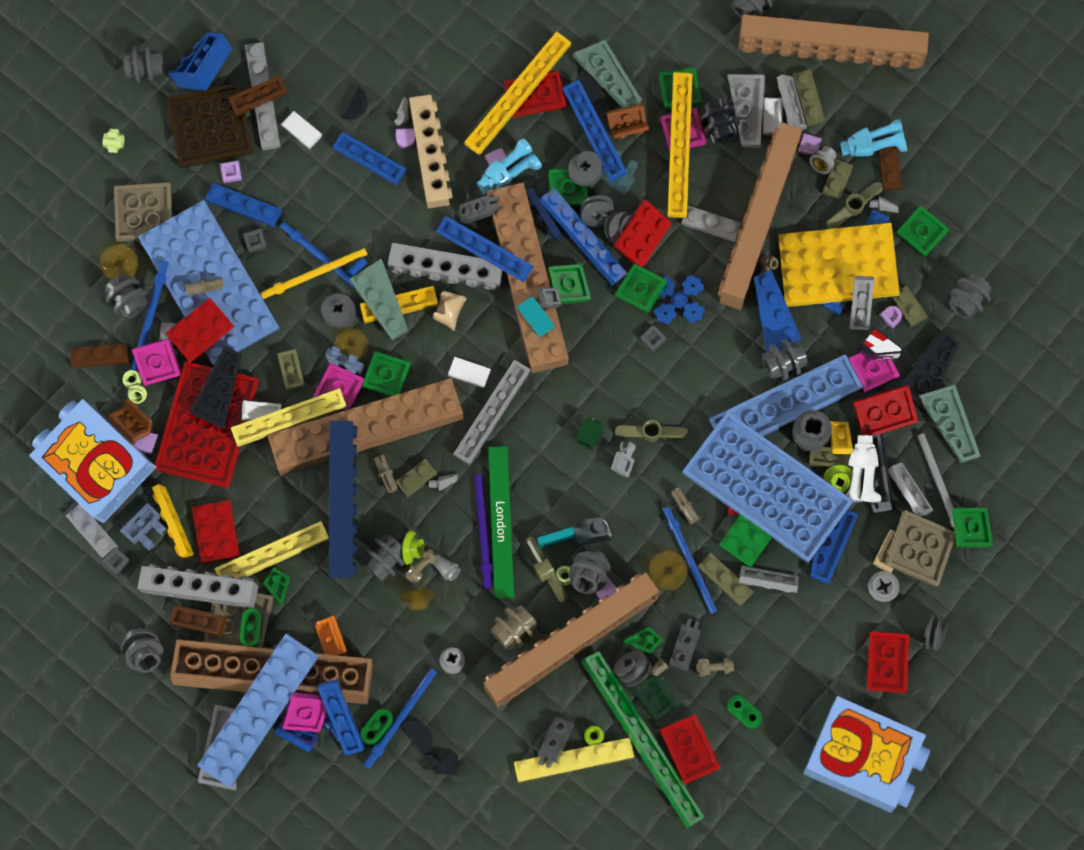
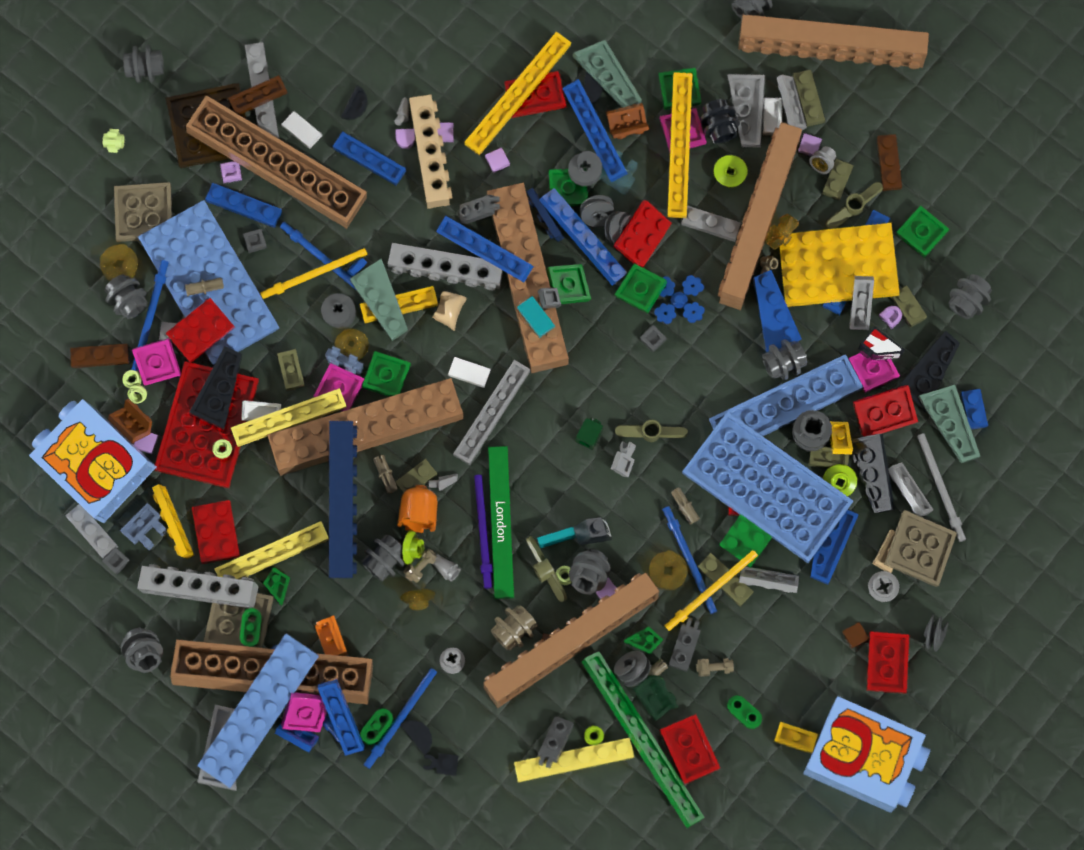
blue wedge [168,32,233,91] -> none
reddish brown plate [169,605,227,636] -> none
medium azure piece [476,138,542,195] -> none
medium azure piece [840,118,908,156] -> none
white piece [846,435,881,502] -> none
light grey bar [870,196,899,213] -> none
green plate [951,508,993,548] -> none
none -> medium nougat brick [186,96,367,229]
none -> yellowish green plate [212,439,232,459]
none -> orange cylinder [397,485,438,533]
none -> lavender tile [437,123,453,142]
none -> yellow bar [664,550,758,631]
none -> lime piece [714,155,747,187]
none -> clear yellow plate [766,214,799,250]
none -> yellow plate [774,722,818,754]
none -> reddish brown tile [842,622,869,649]
none -> blue plate [961,389,988,430]

